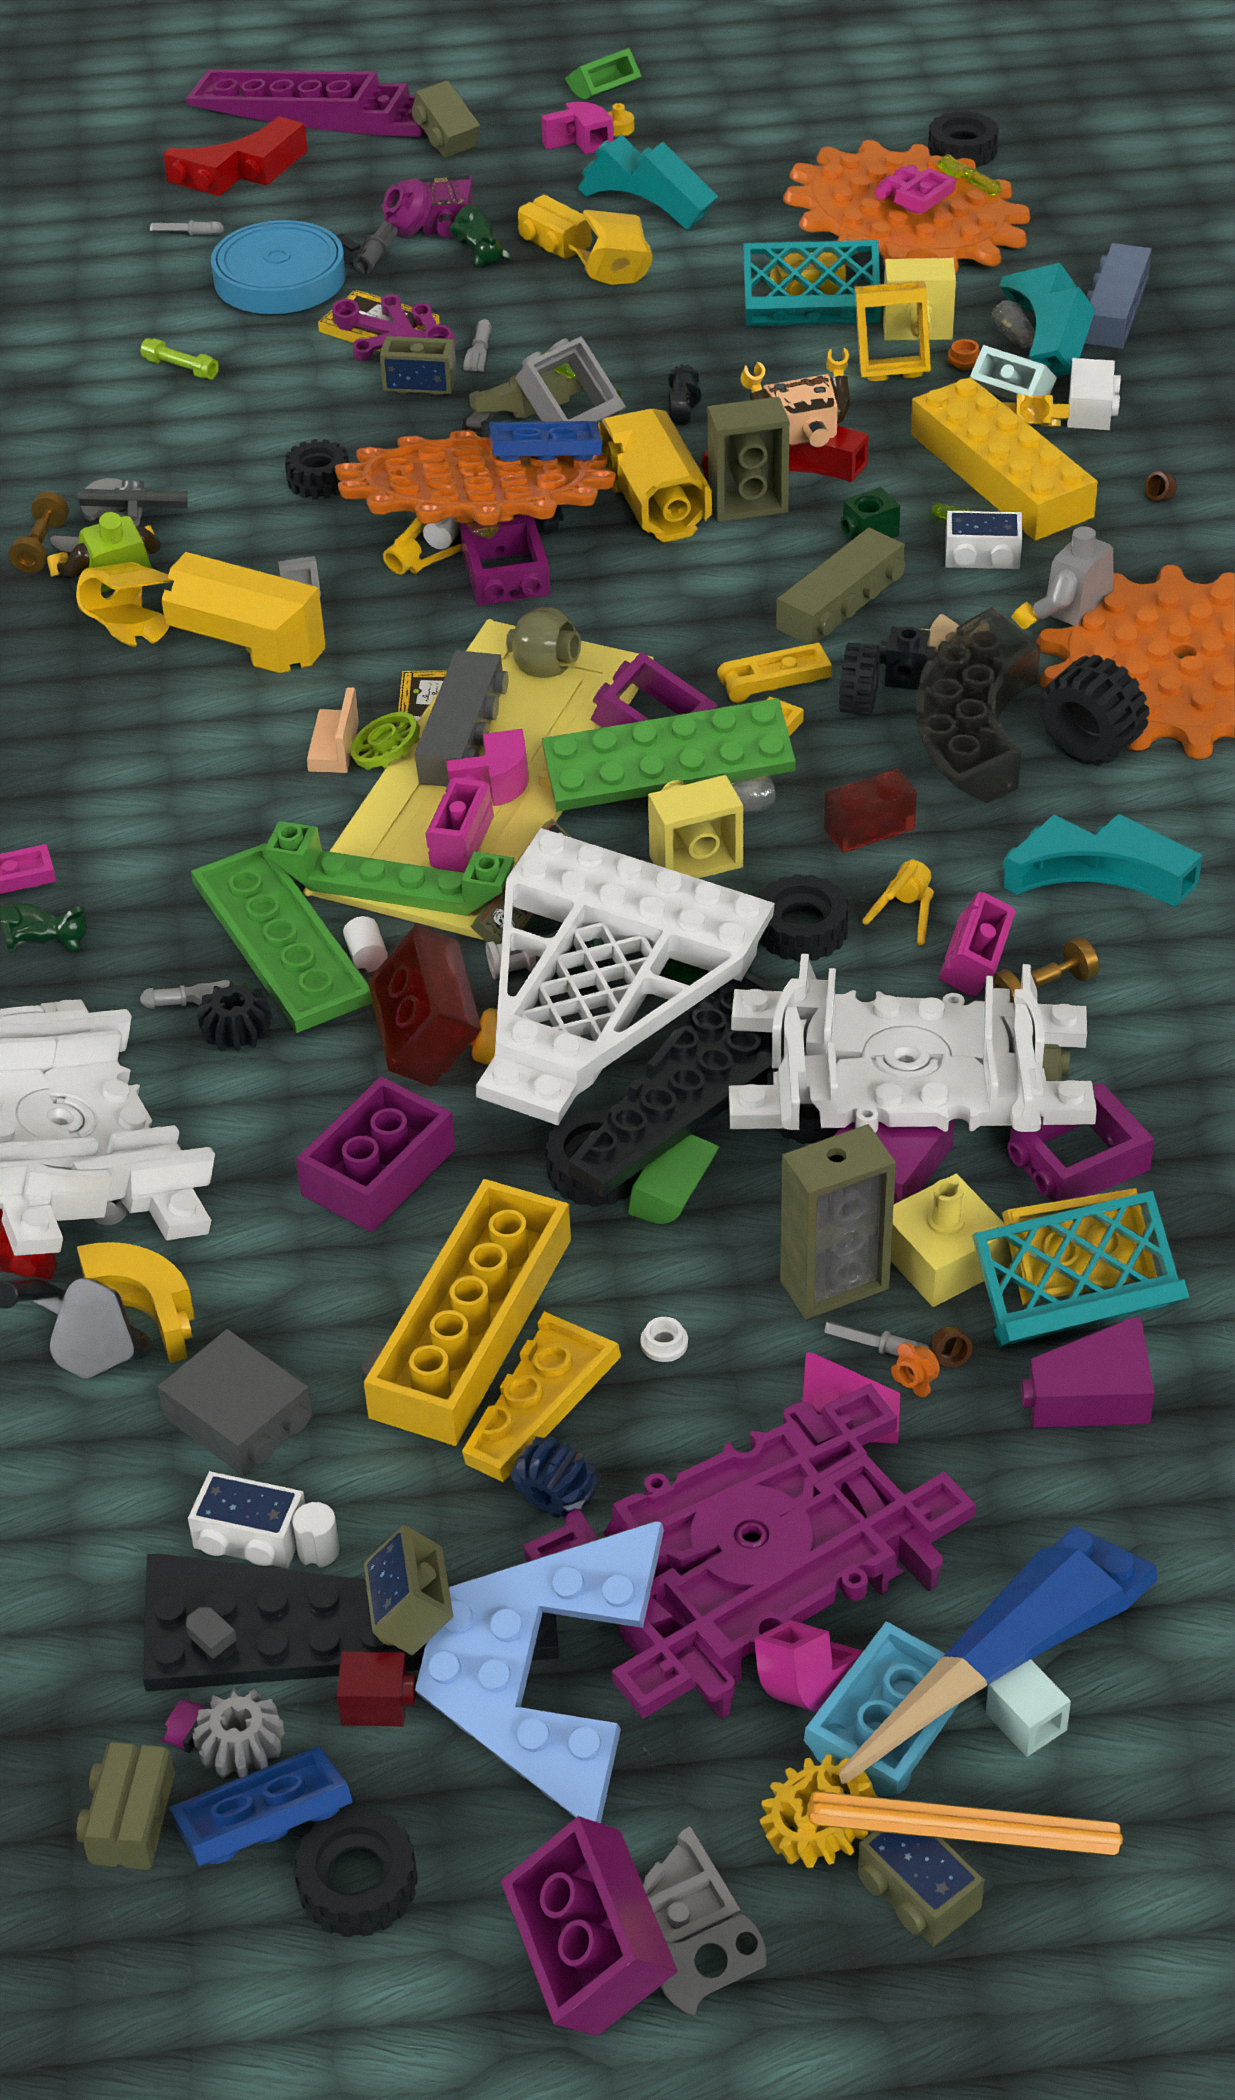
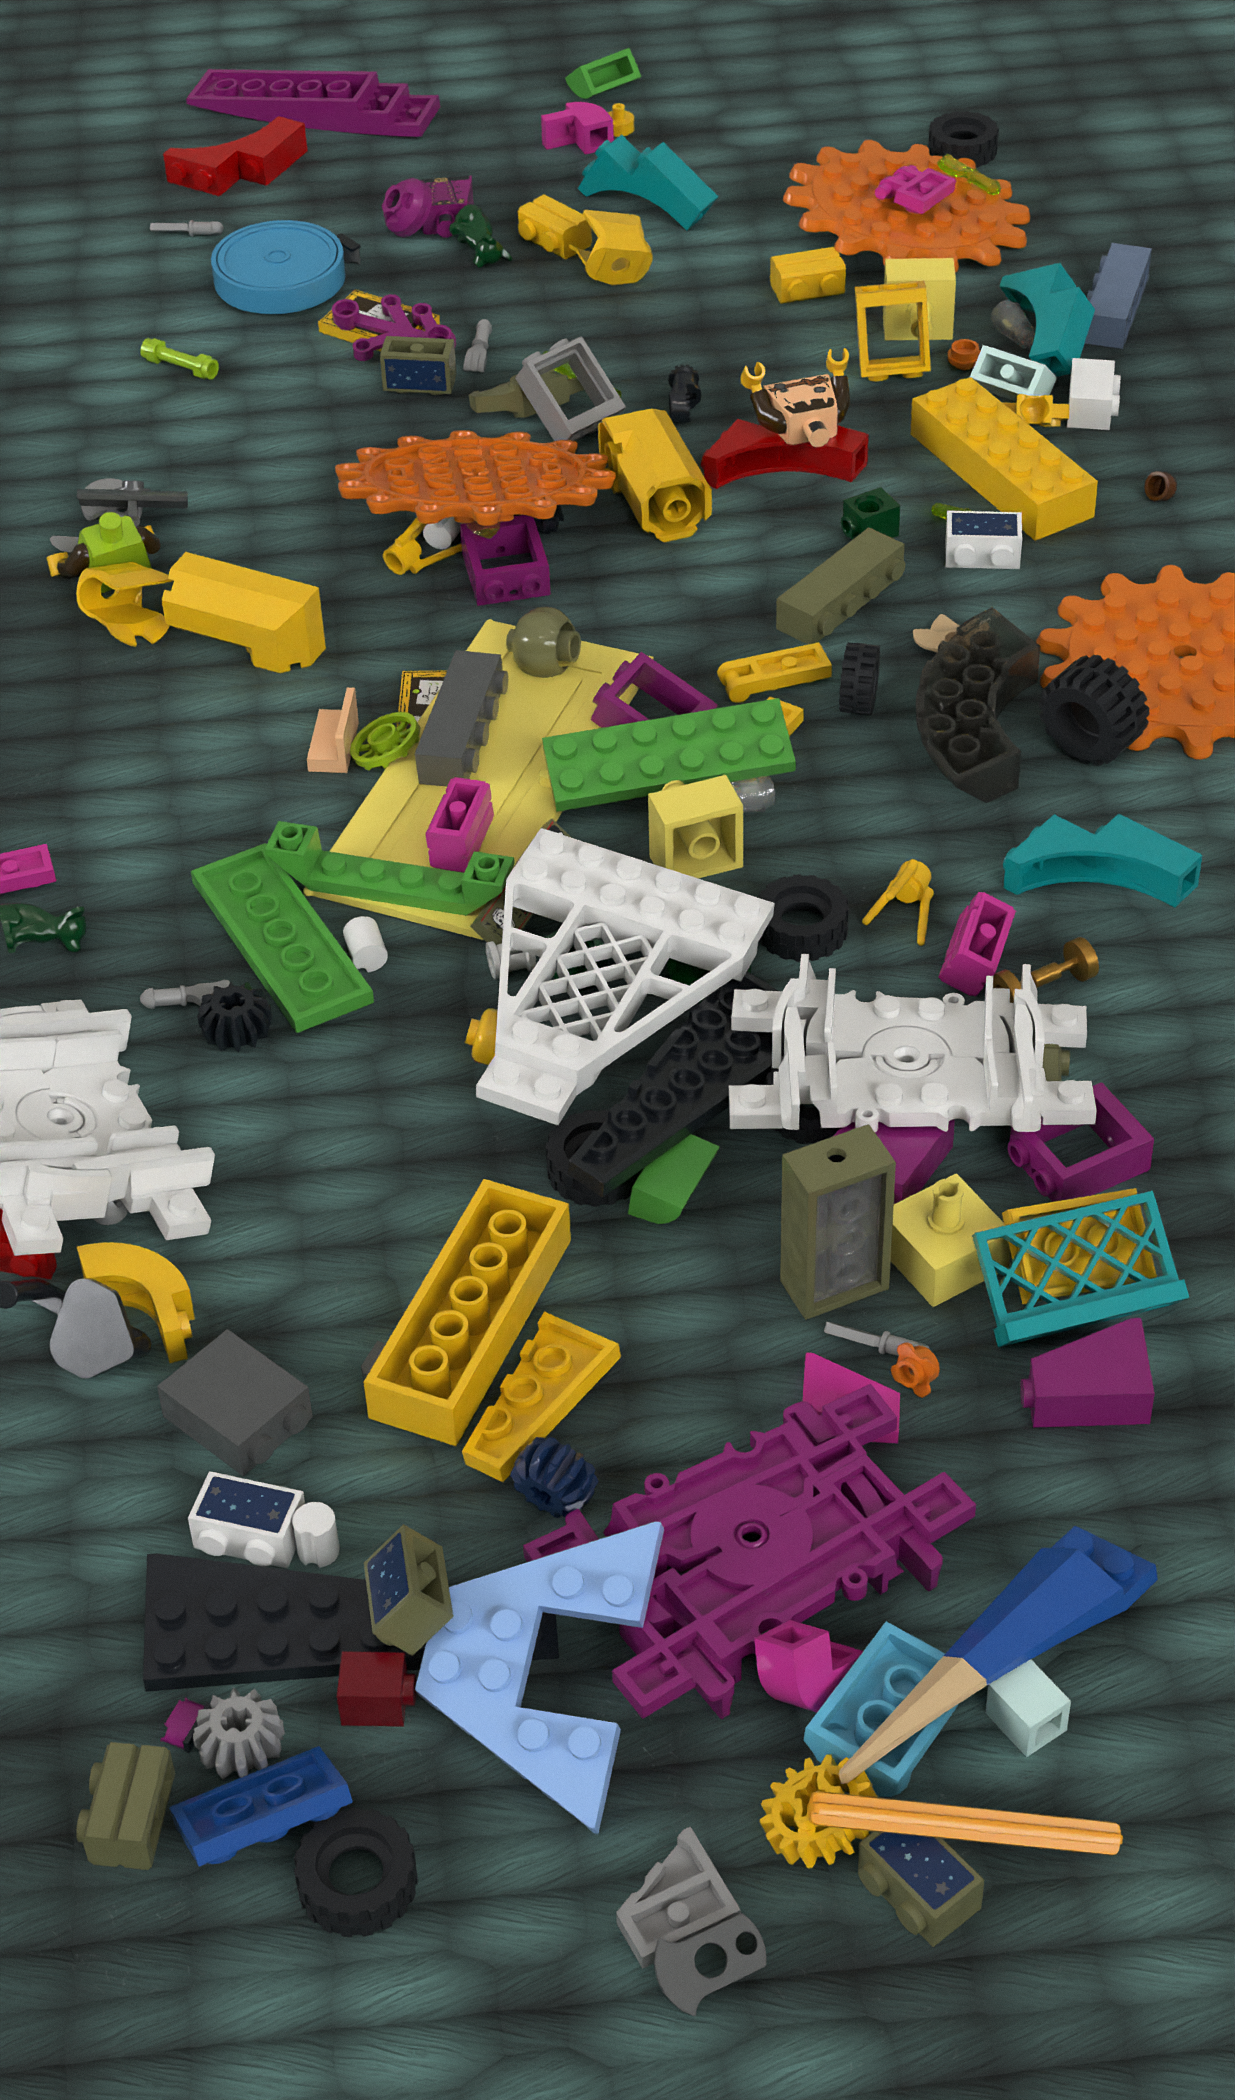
pearl gold wheel [9,492,69,573] -> none
dark grey piece [186,1607,237,1659] -> none
light grey tile [278,556,321,596] -> none
black tyre [285,439,349,500] -> none
magenta brick [296,1076,456,1233] -> none
dark grey axle [353,221,398,274] -> none
clear red brick [368,923,482,1087] -> none
olive brick [412,80,481,158] -> none
dark pink brick [446,728,529,806] -> none
dark grey piece [462,410,494,433] -> none
blue plate [489,421,602,461] -> none
magenta brick [500,1816,678,2036] -> none
white plate [640,1317,688,1362] -> none
olive brick [708,397,790,522] -> none
teal fence [743,240,882,326] -> none
clear red brick [824,768,917,853] -> none
black brick [880,626,936,691] -> none
reddish brown hinge [931,1326,973,1368] -> none
light grey torso [1011,527,1114,630] -> none

